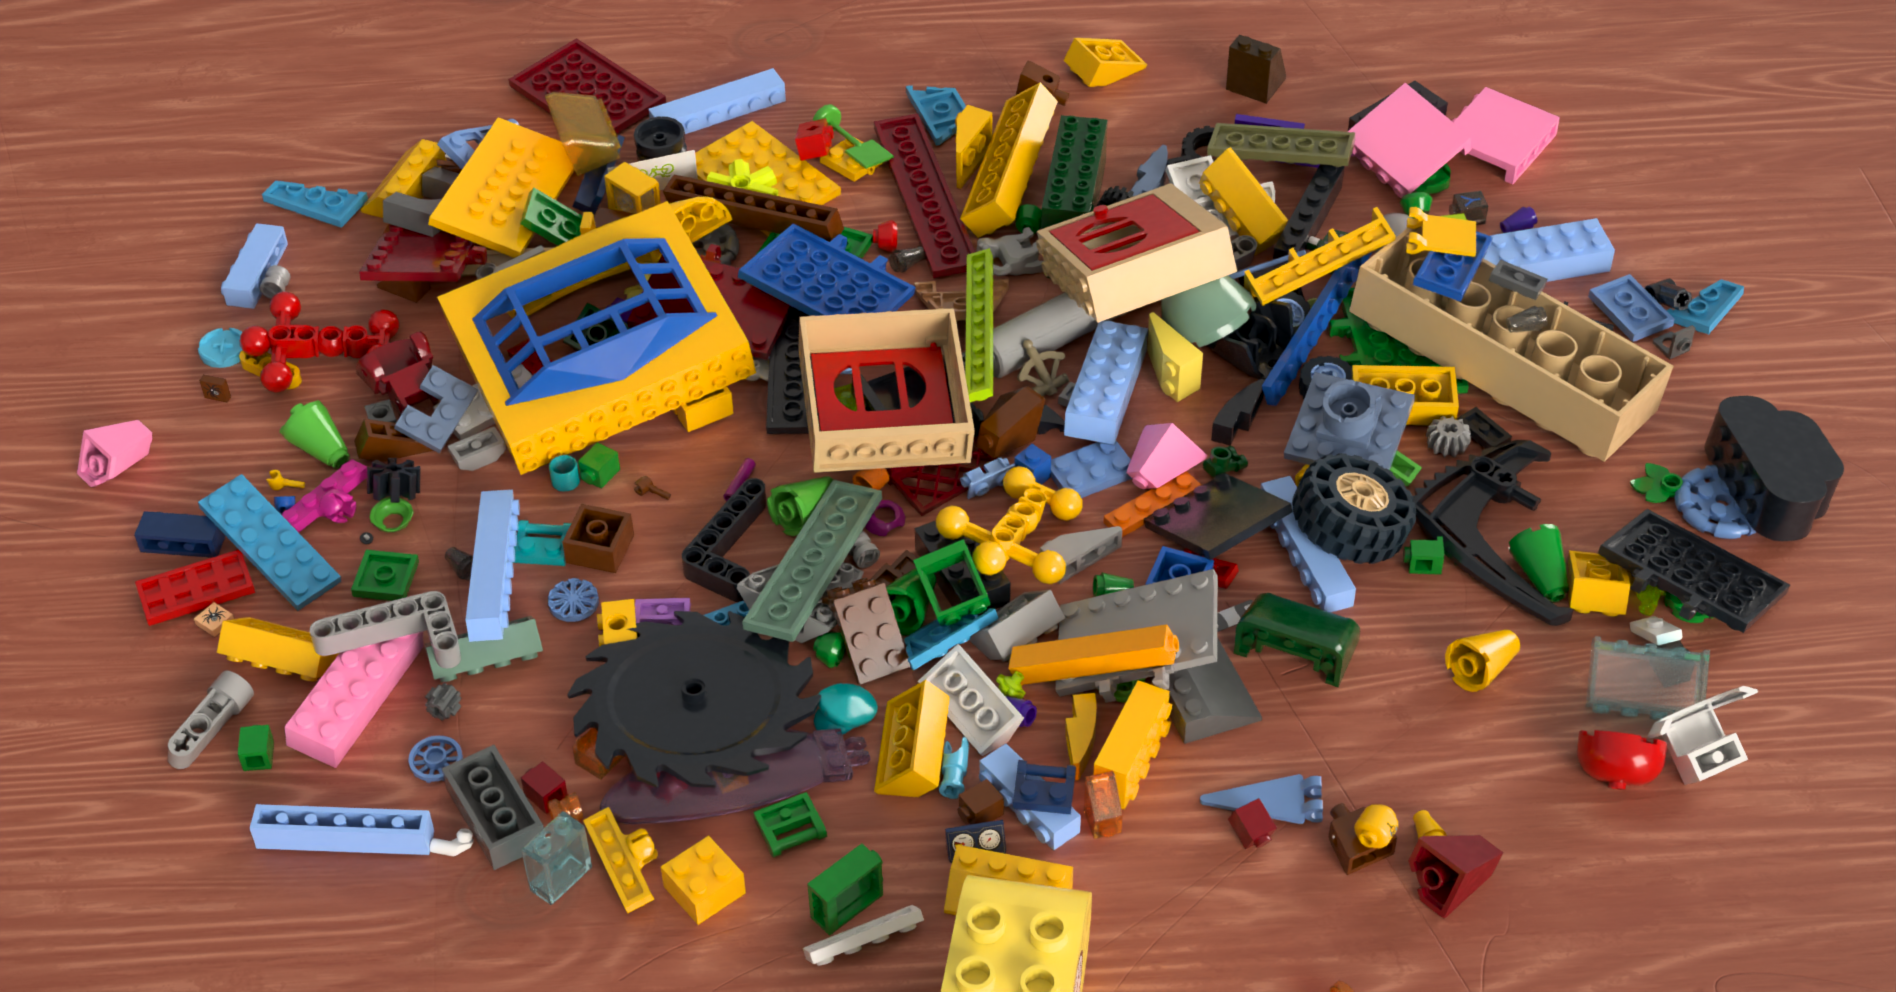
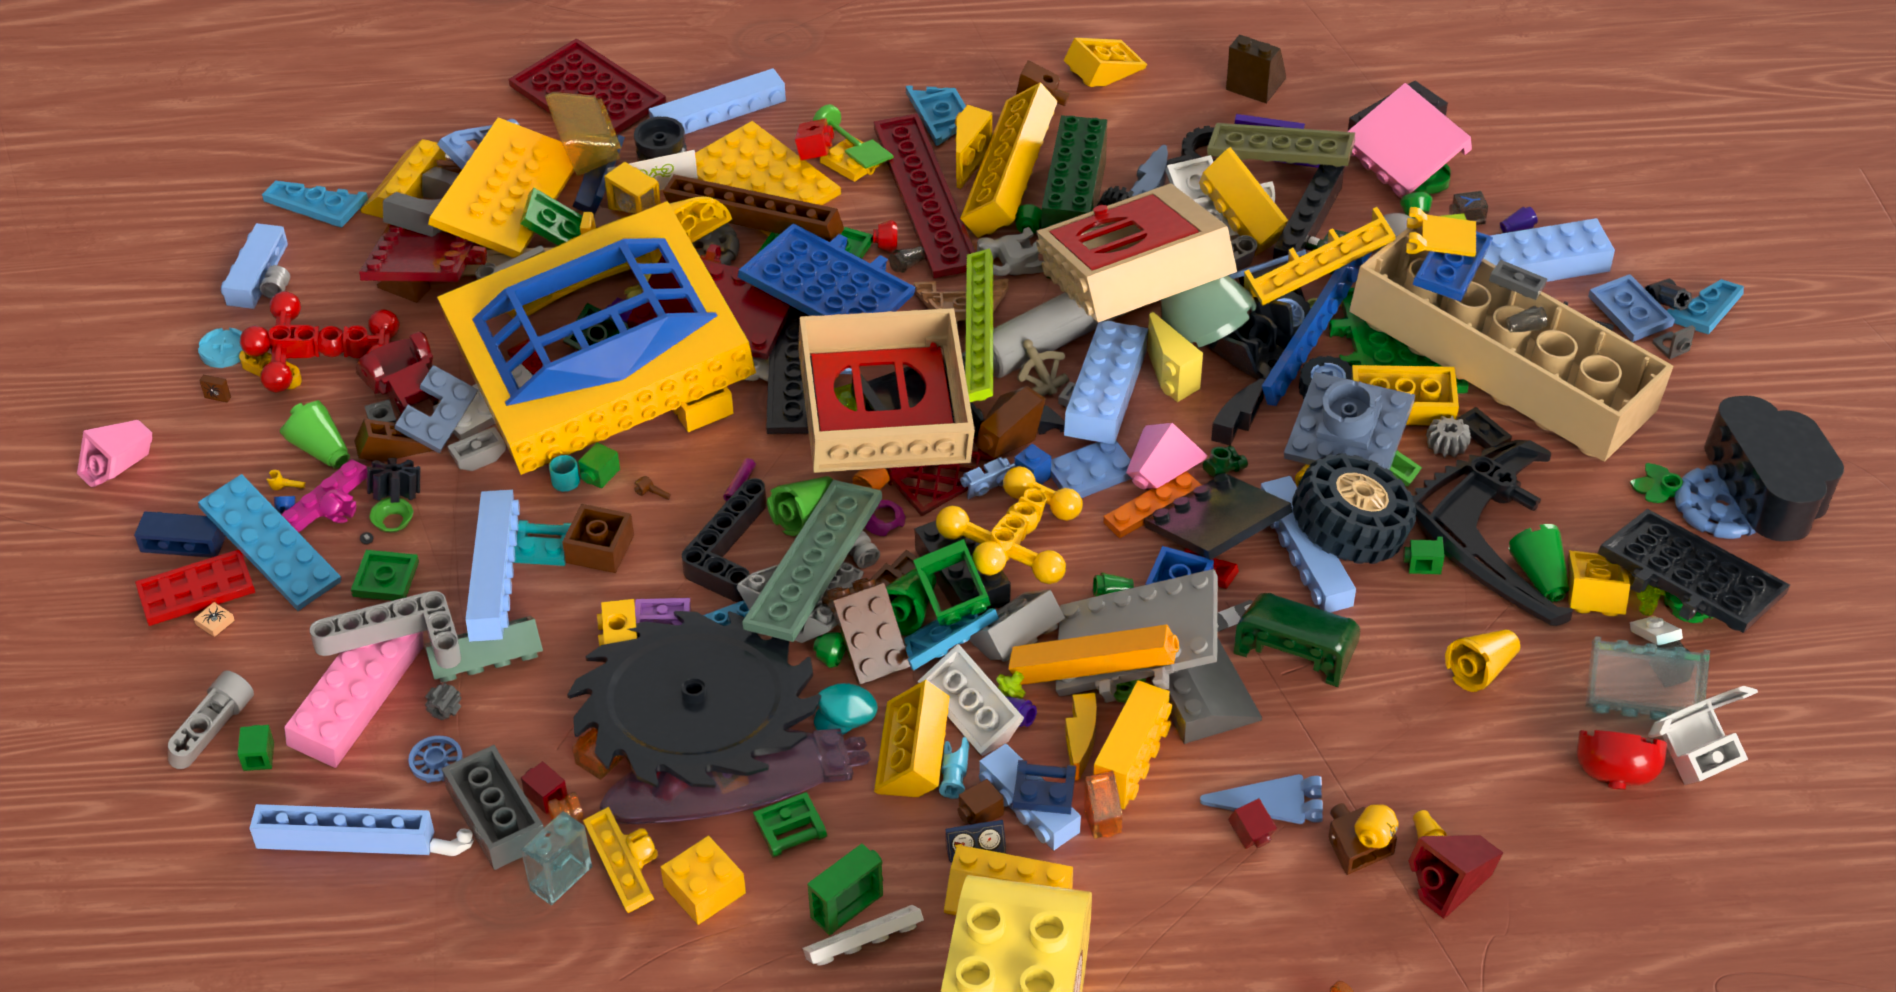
yellow slope [217,617,339,681] -> none
clear smoke cone [445,547,473,580] -> none
medium blue wheel [548,578,599,622] -> none
neon yellow piece [707,159,779,196] -> none
light grey slope [1040,526,1122,584] -> none
bright pink panel [1452,87,1560,185] -> none

